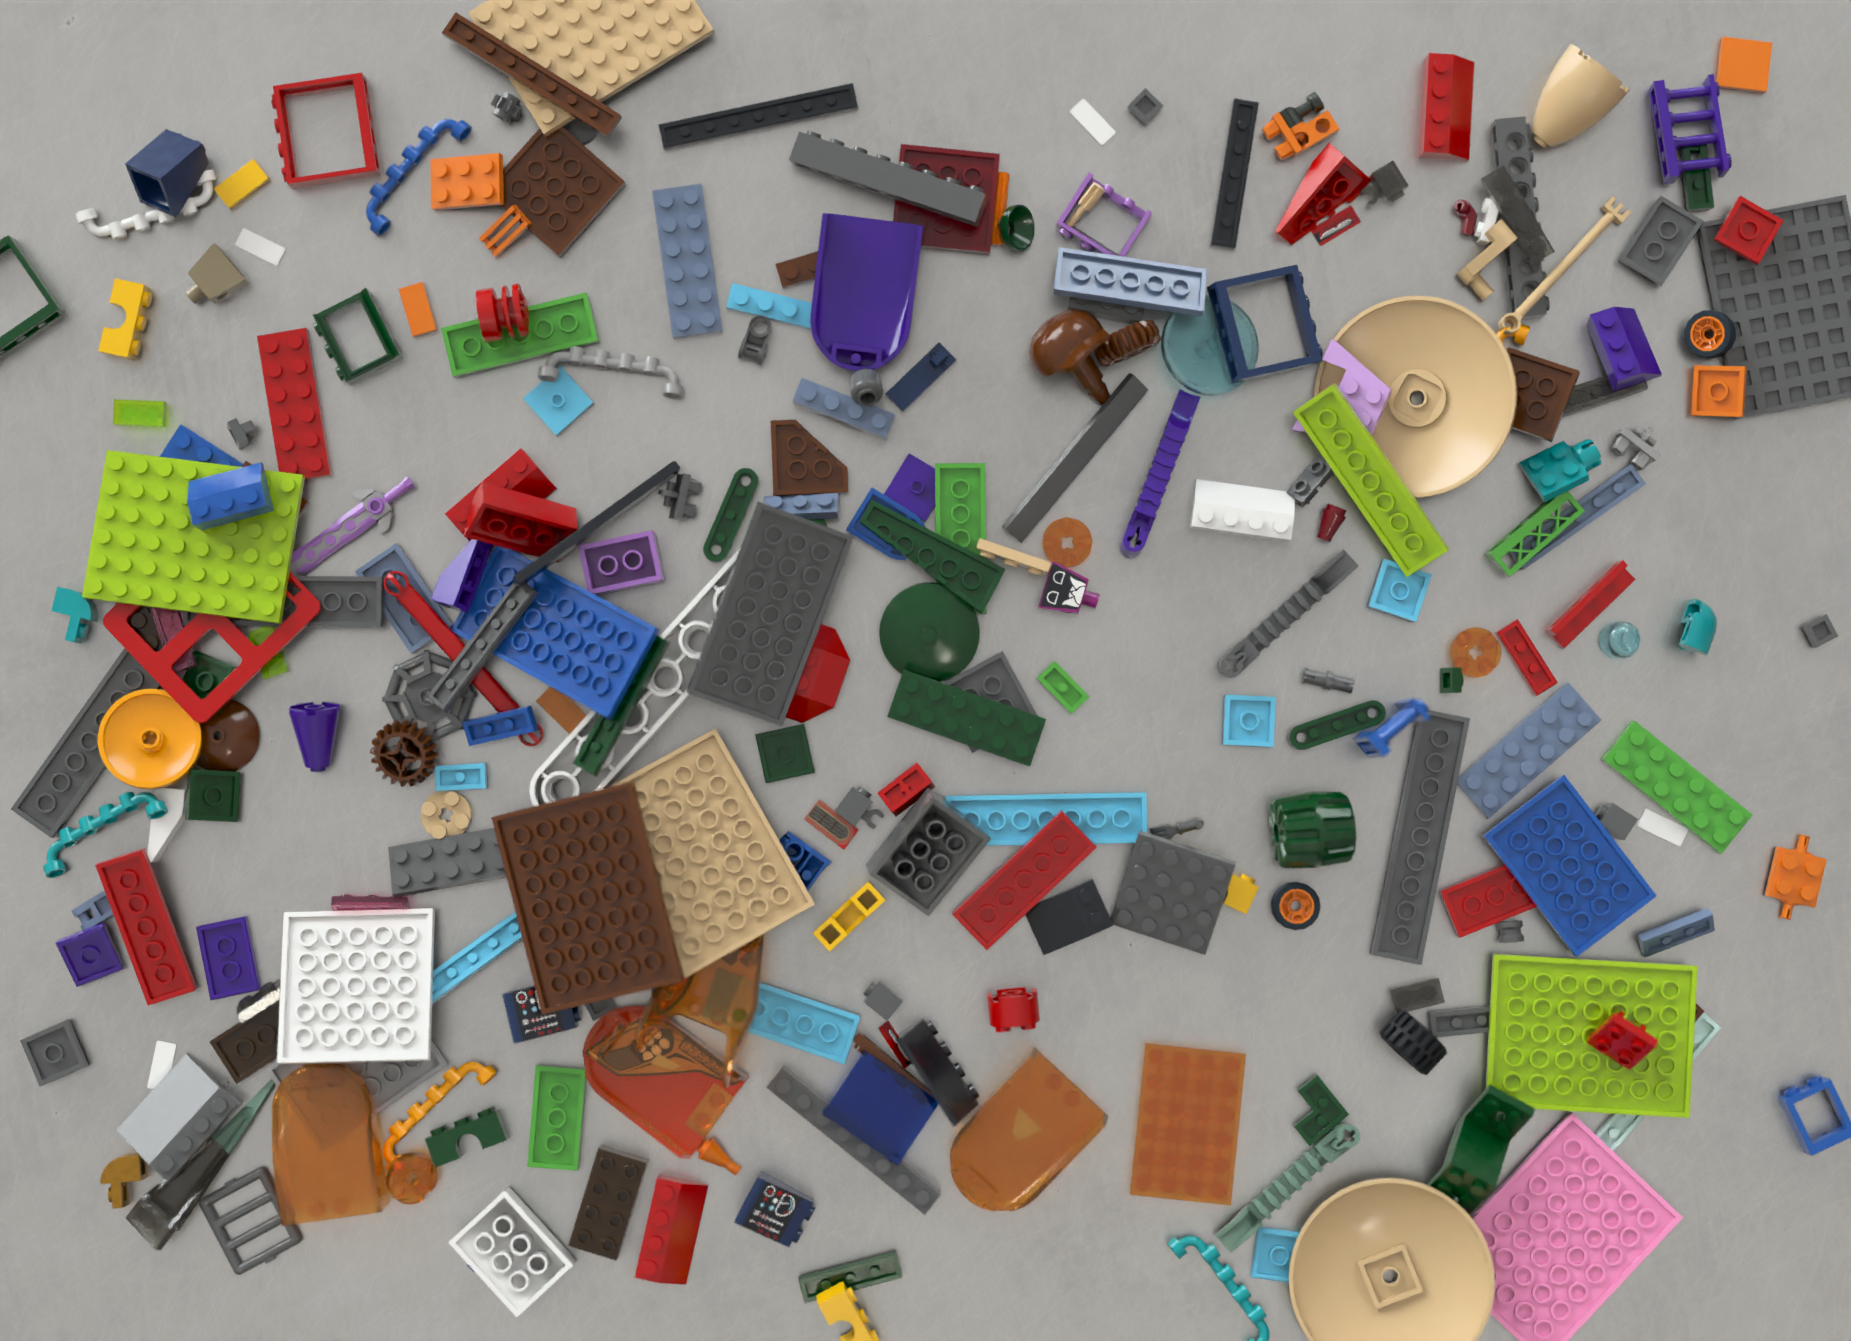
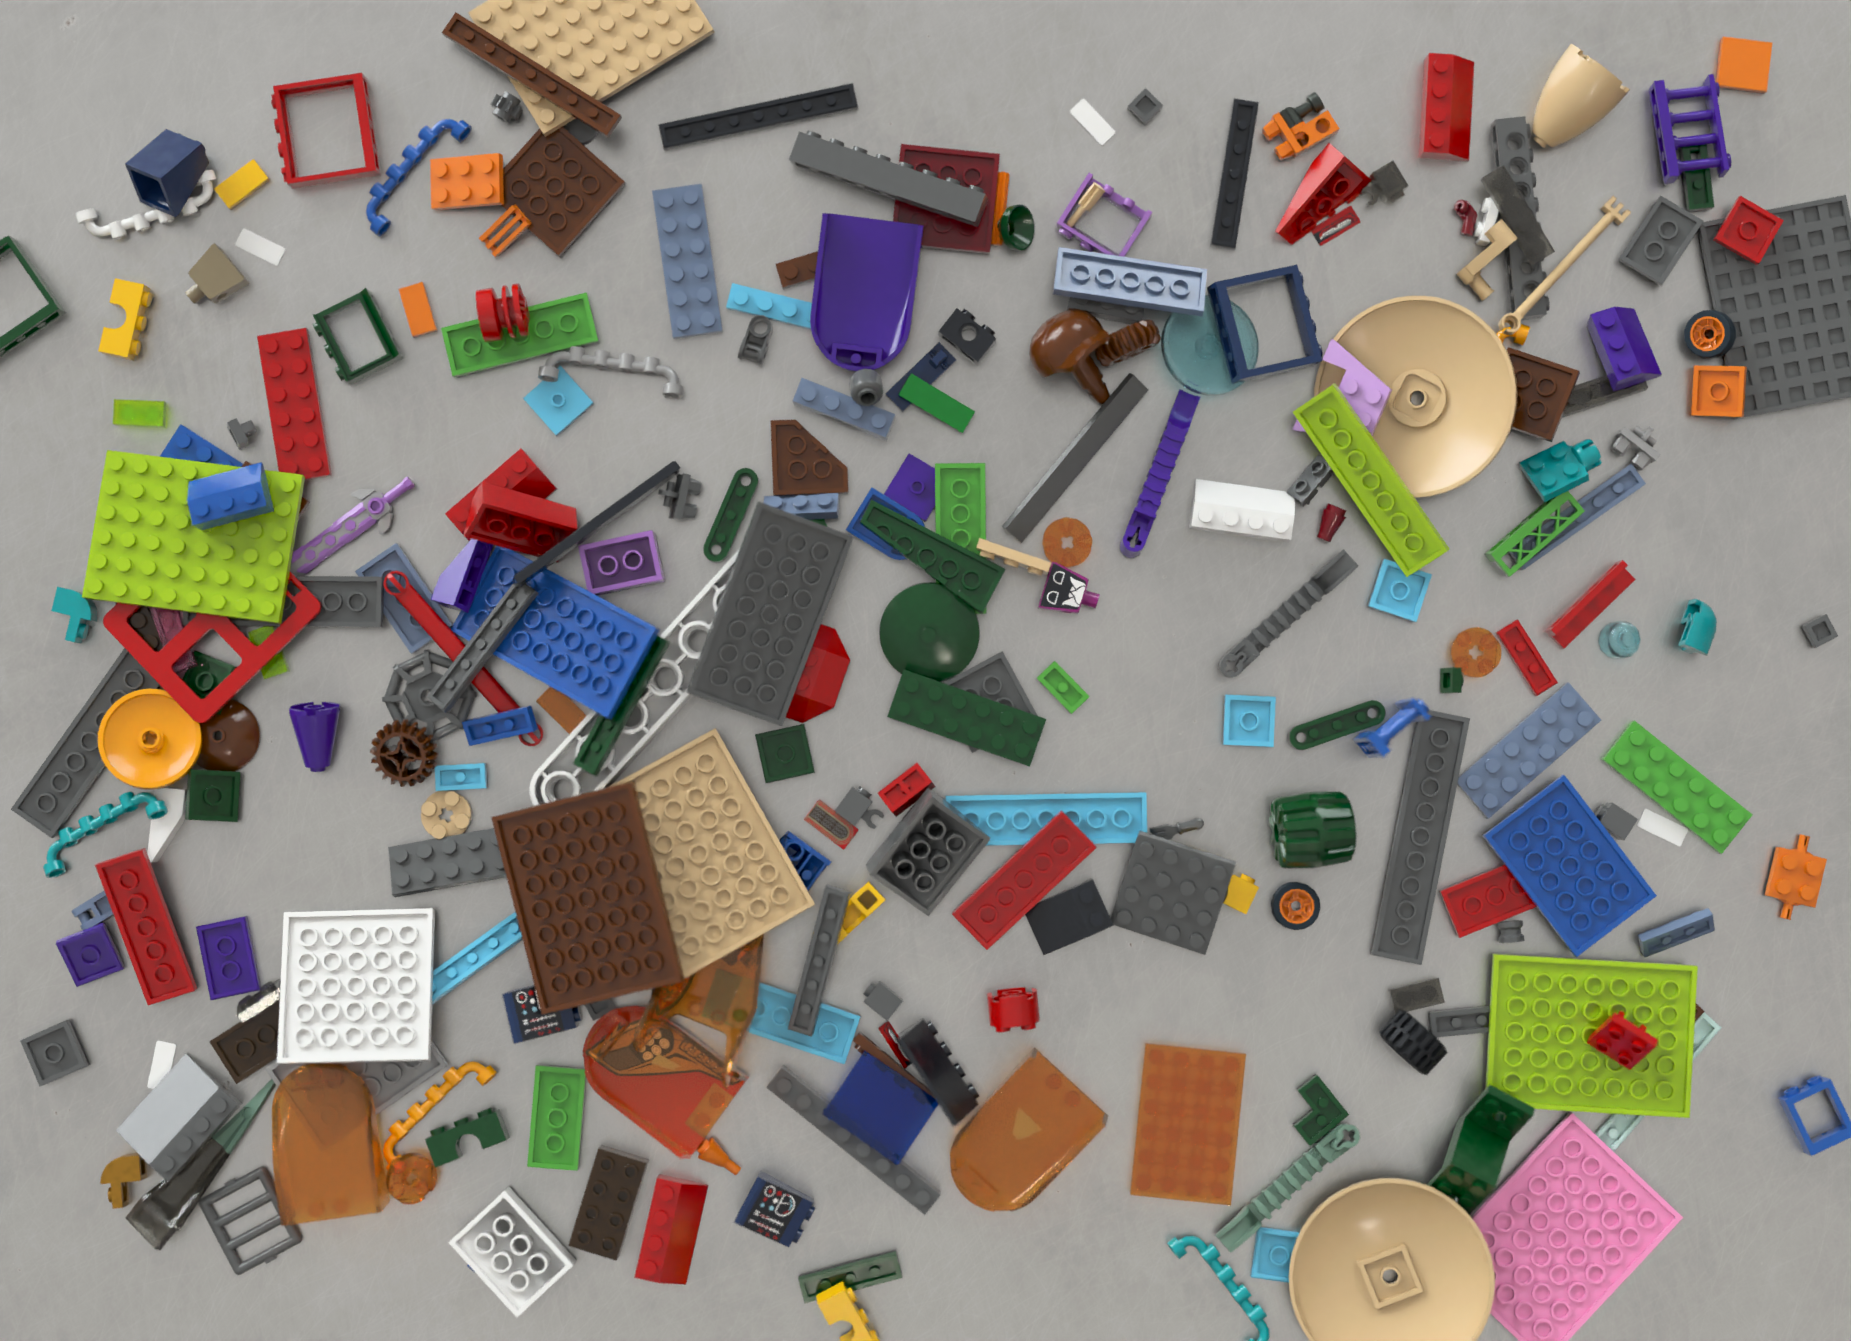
clear pink plate [331,894,411,911] -> none
dark grey pin [1302,668,1355,694] -> none
none -> dark grey tile [788,885,851,1037]
none -> green tile [898,373,975,433]
none -> black brick [938,308,996,366]

